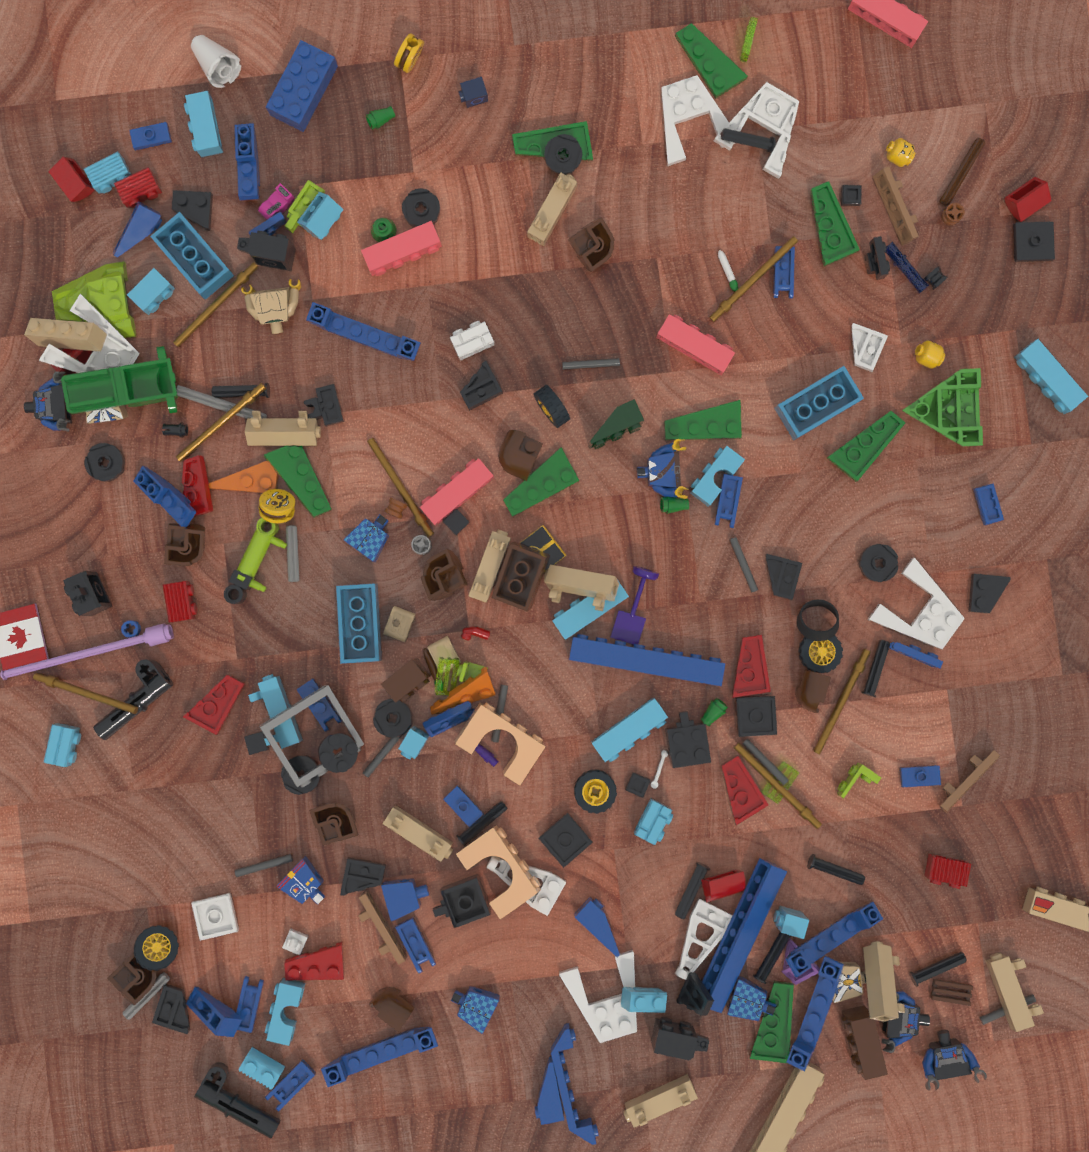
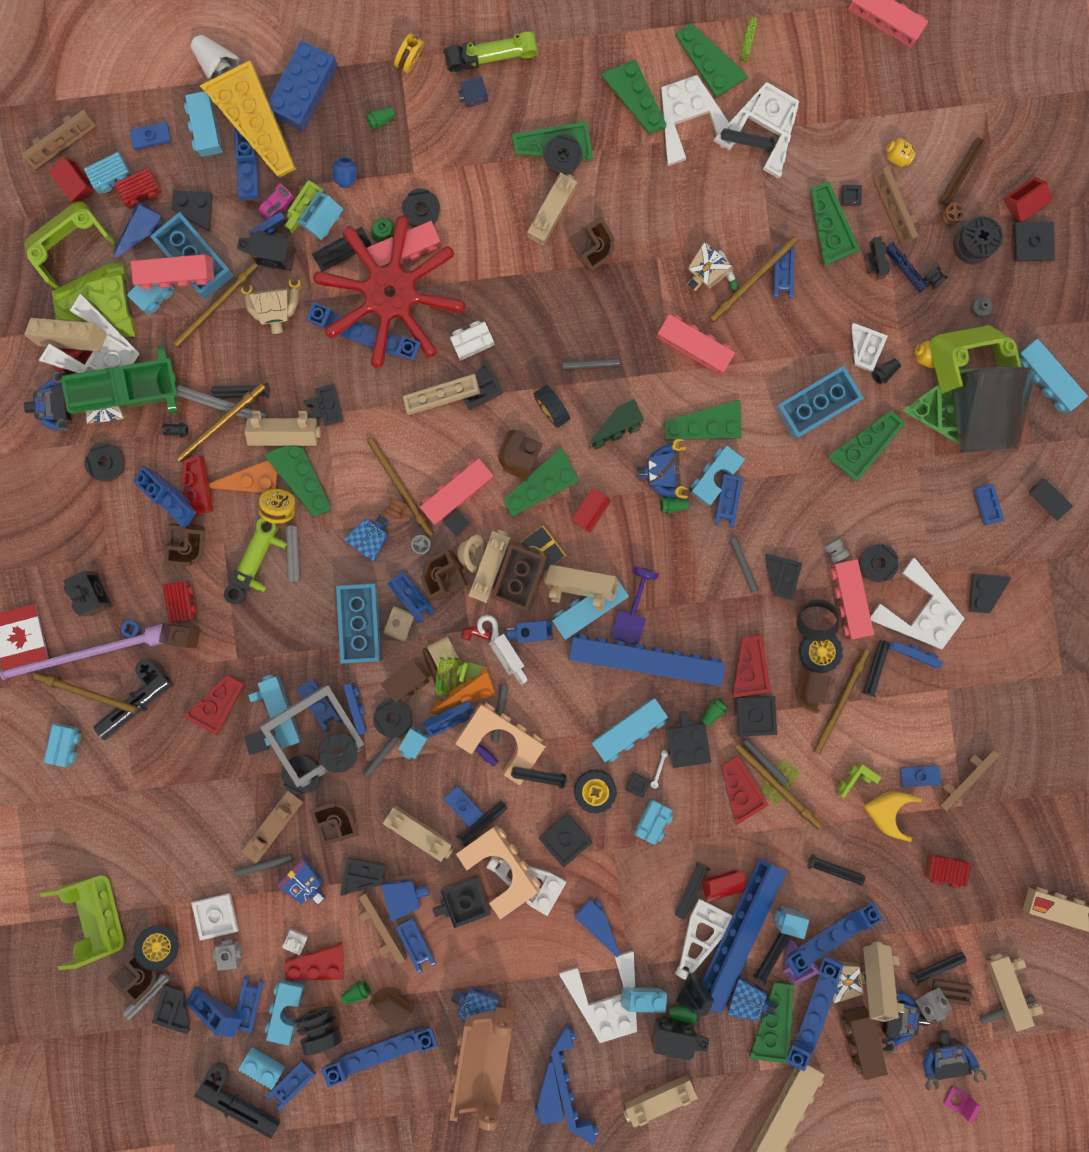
none -> medium nougat hinge [22,110,96,170]
none -> lime windscreen [24,201,117,289]
none -> lime windscreen [39,875,124,970]
none -> coral brick [131,255,214,290]
none -> reddish brown slope [159,623,200,648]
none -> yellow wing [200,61,296,177]
none -> light grey brick [213,938,243,971]
none -> medium nougat hinge [241,791,304,864]
none -> black wheel [294,1006,343,1055]
none -> black plate [312,227,372,272]
none -> red animal [313,216,465,368]
none -> blue head [332,157,358,188]
none -> green cone [341,980,371,1005]
none -> blue hinge [343,683,367,735]
none -> blue hinge [387,571,434,623]
none -> tan tile [403,374,480,415]
none -> lime piece [444,32,538,72]
none -> nougat piece [448,1007,515,1131]
none -> tan hat [457,534,485,573]
none -> white piece [477,615,527,685]
none -> blue torso [507,620,553,643]
none -> black axle [511,767,567,789]
none -> red brick [571,487,611,533]
none -> green wing [601,59,667,135]
none -> green cone [669,1005,697,1025]
none -> torso [687,242,733,291]
none -> light grey wheel [824,538,850,564]
none -> coral brick [830,559,874,640]
none -> yellow animal [864,790,922,842]
none -> black cone [872,358,901,384]
none -> light grey brick [916,988,952,1022]
none -> lime windscreen [929,325,1023,394]
none -> dark pink bracket [943,1086,981,1124]
none -> black wheel [953,216,1003,265]
none -> clear smoke windscreen [954,367,1035,453]
none -> dark grey tile [971,297,993,318]
none -> black hinge [1028,478,1073,521]

